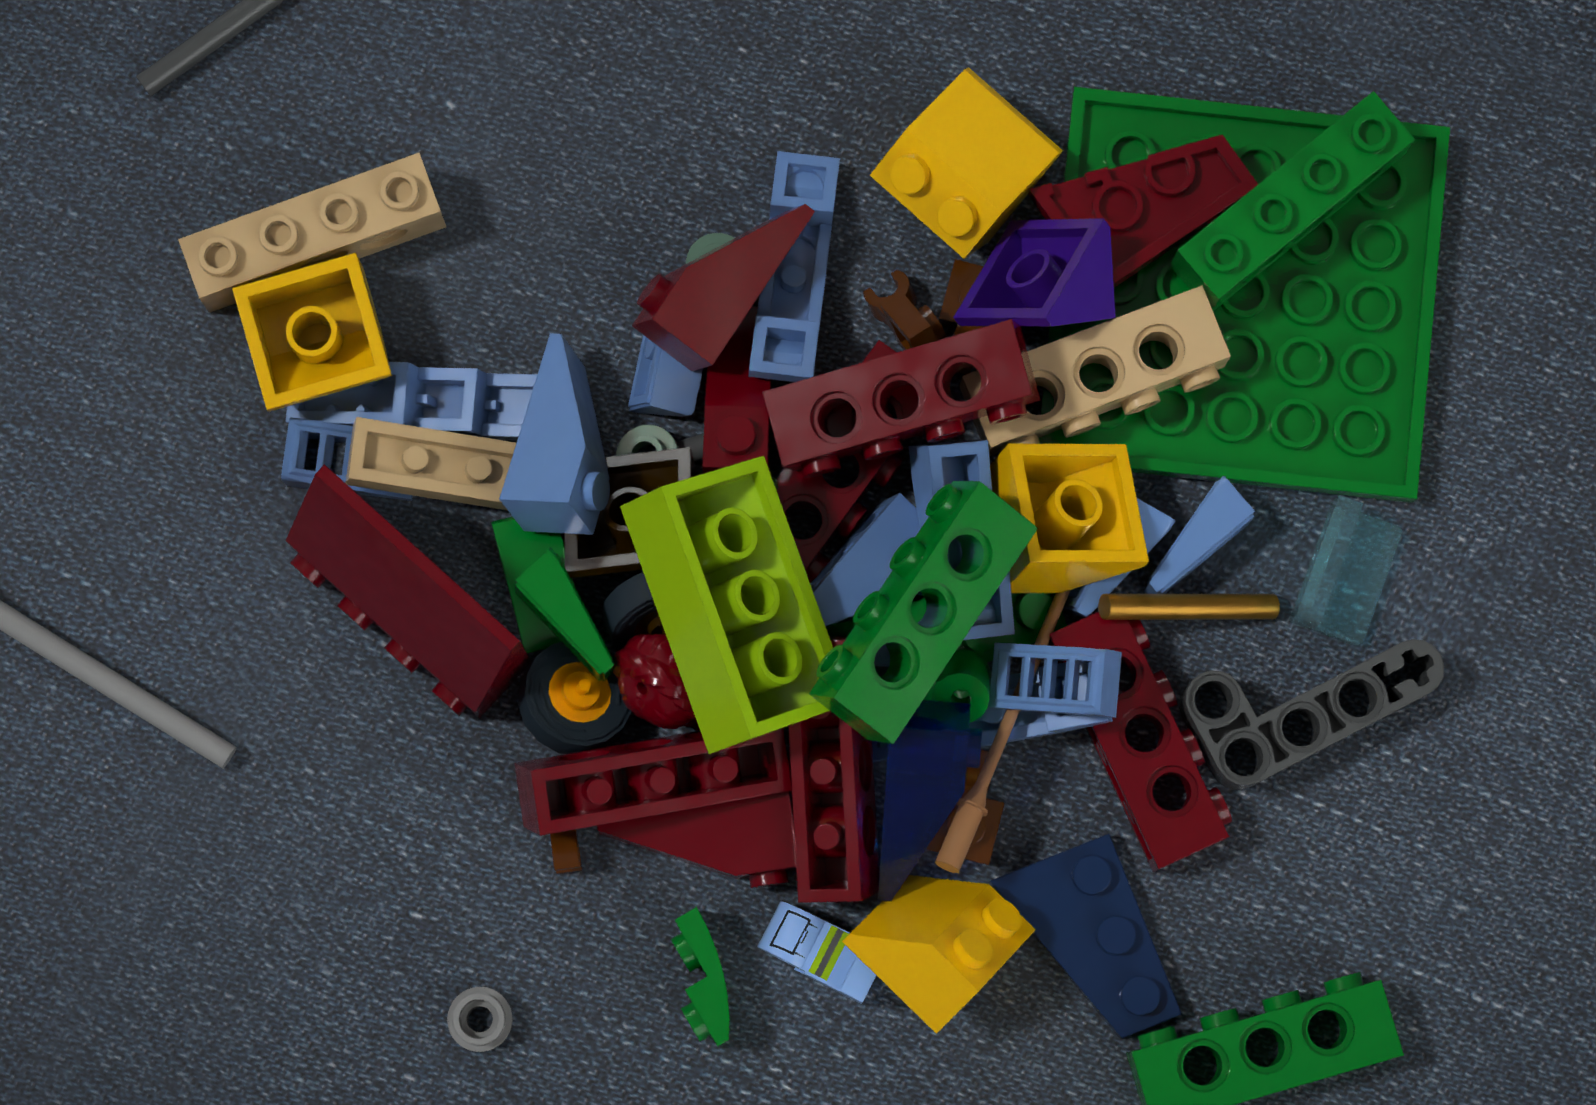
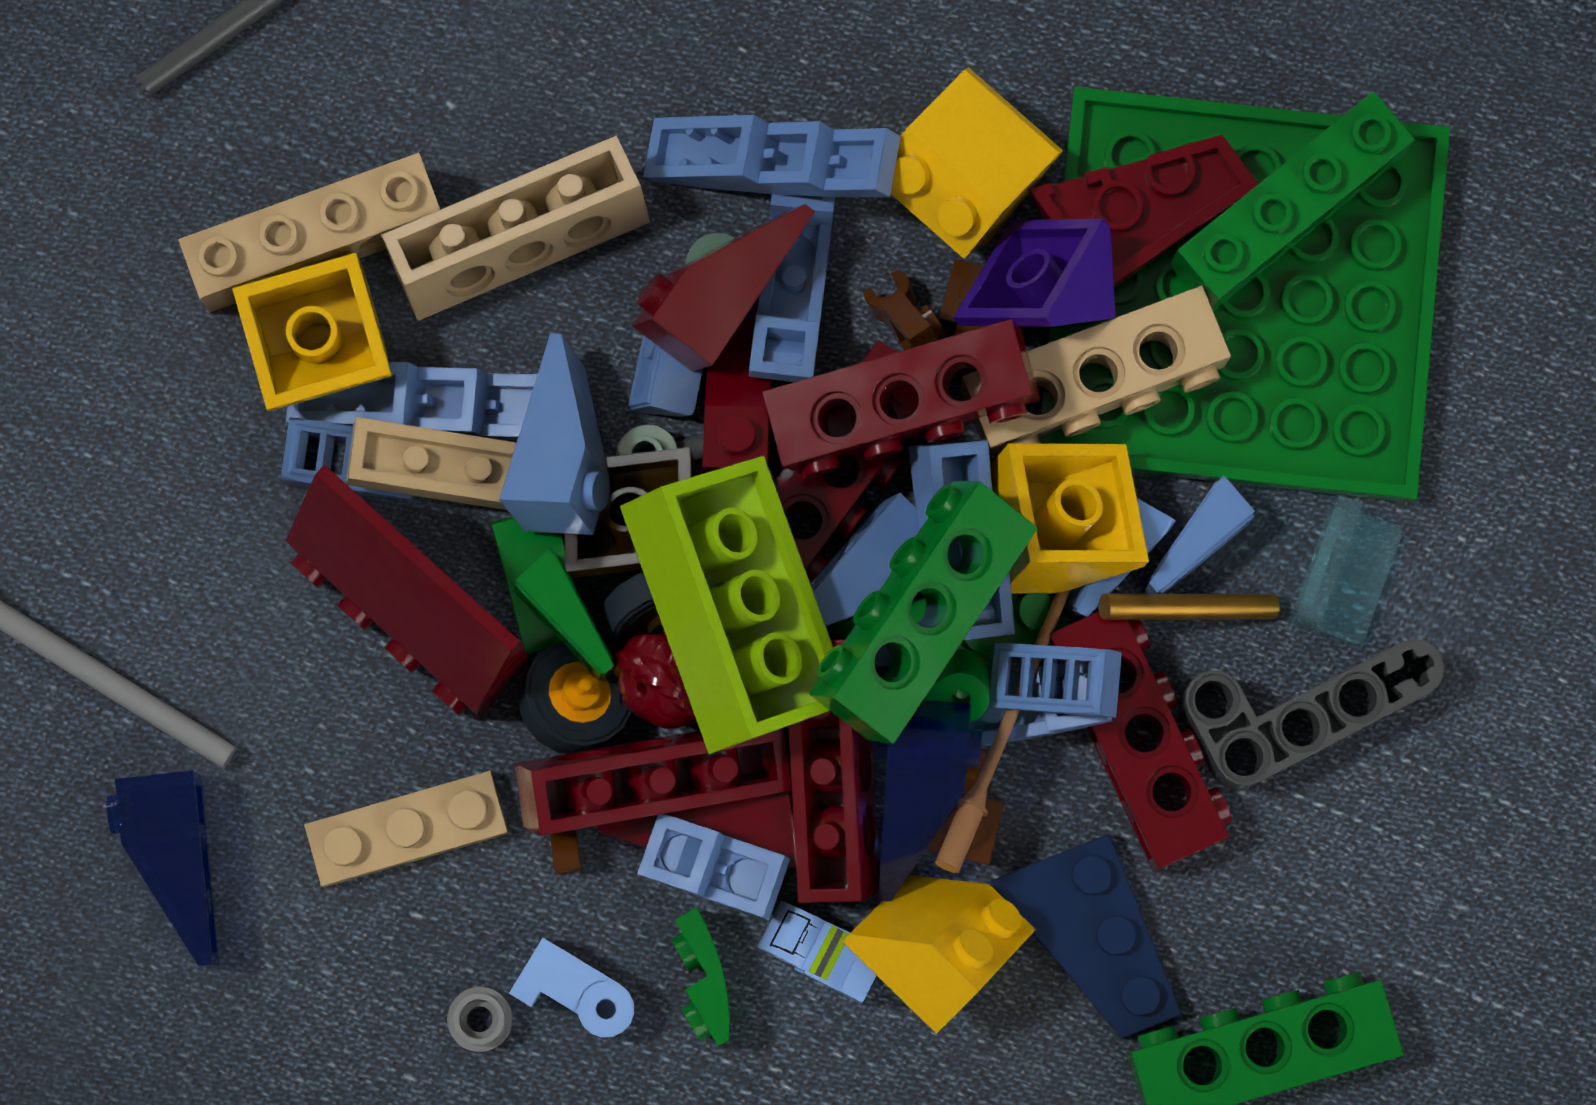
none -> clear blue slope [107,770,220,968]
none -> tan plate [304,771,509,887]
none -> tan brick [381,135,650,321]
none -> light blue leg [509,938,634,1037]
none -> medium blue slope [637,814,790,921]
none -> medium blue slope [643,115,901,197]

